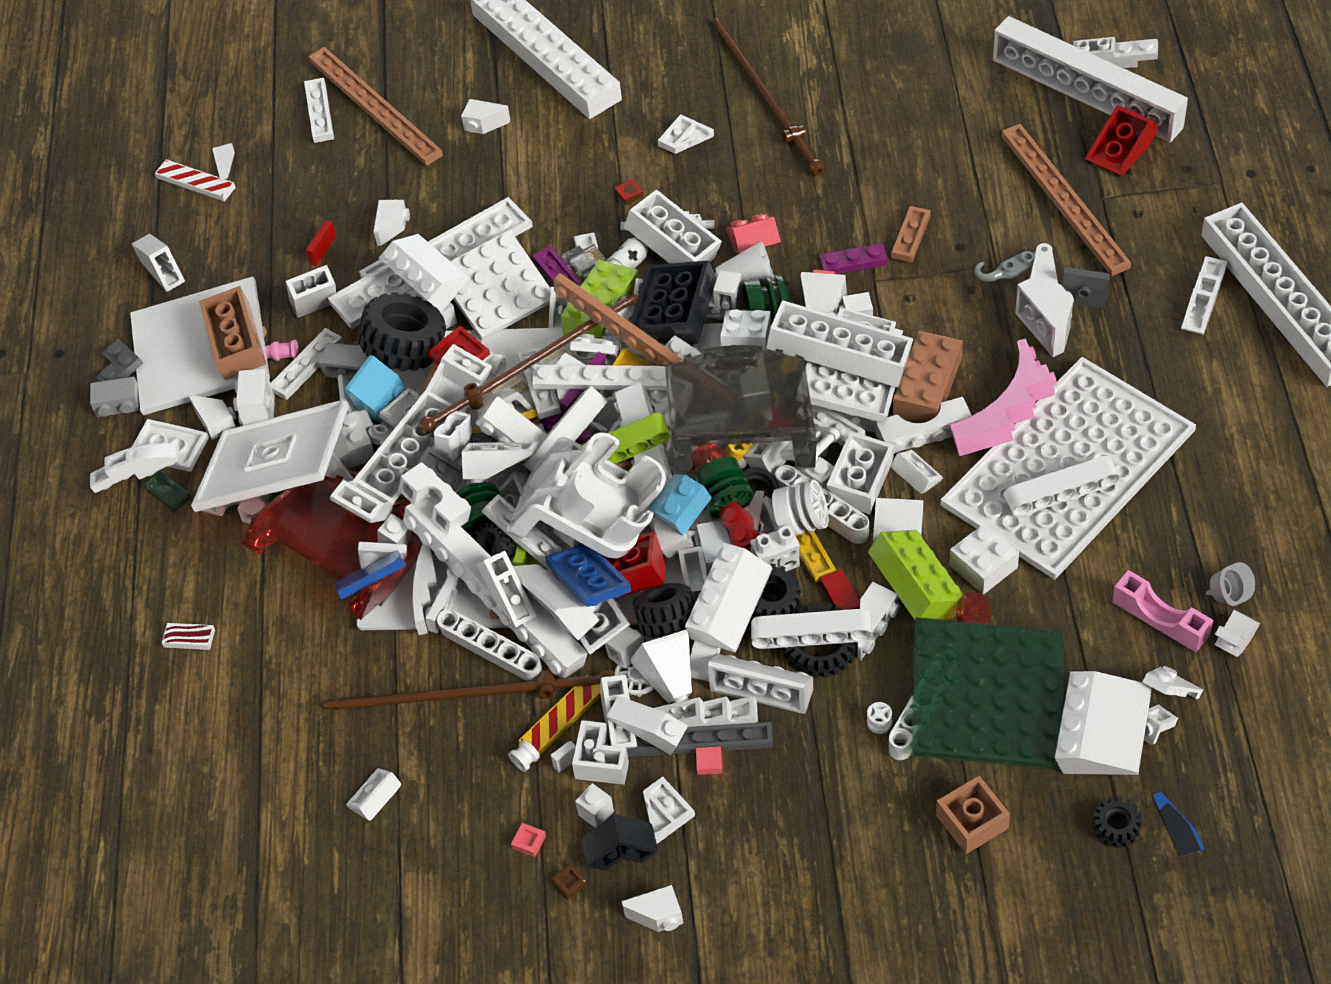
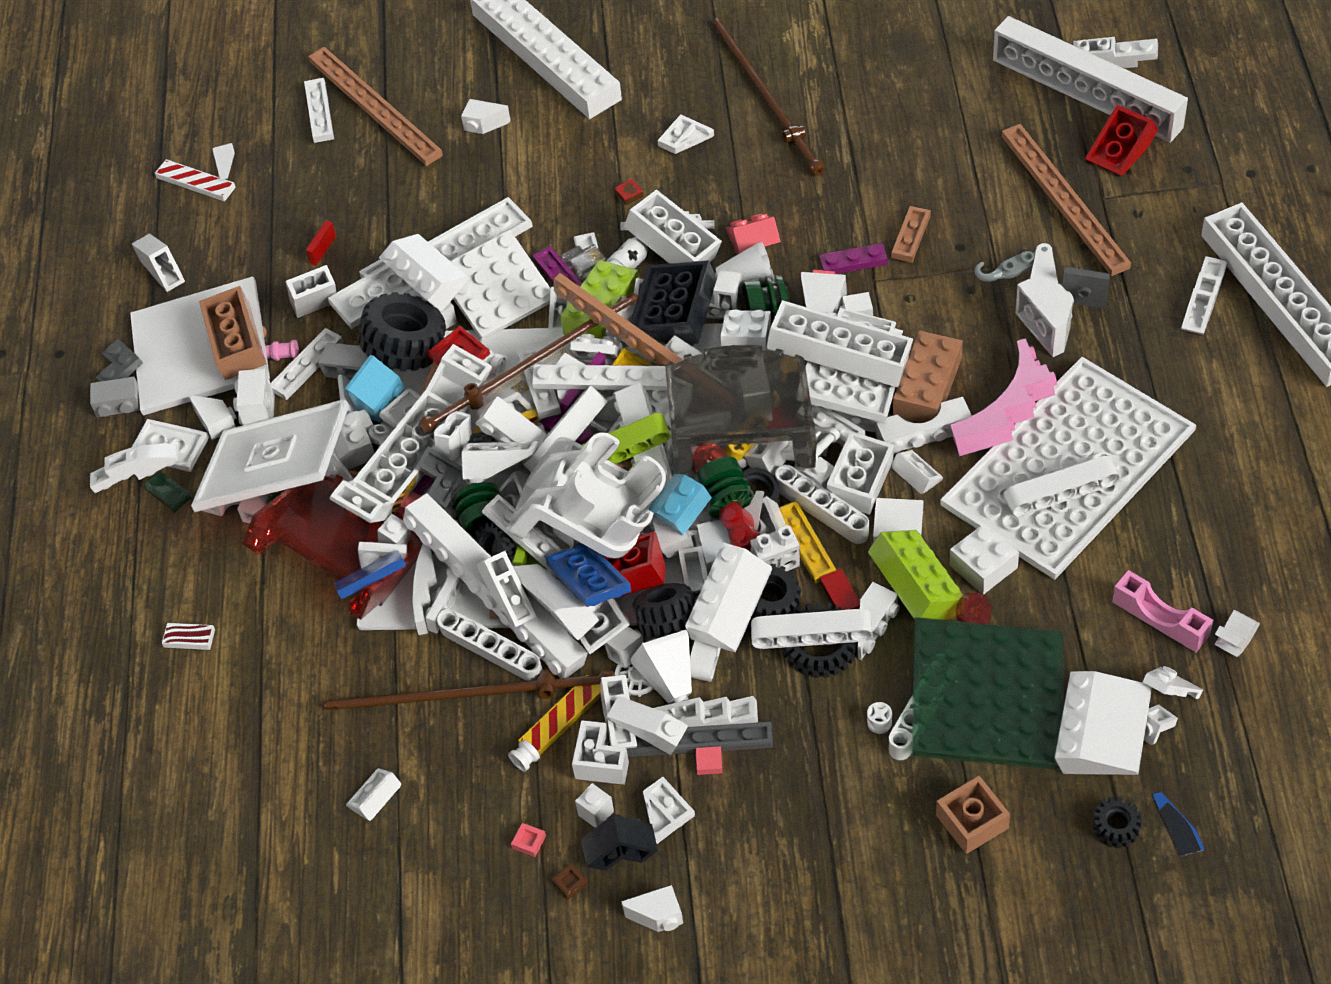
white slope [374,200,410,246] -> none
white arch [398,462,471,536] -> none
white tile [551,741,576,773] -> none
white slope [708,654,813,714] -> none
white wheel [772,479,829,535] -> none
light grey piece [1206,562,1255,606] -> none

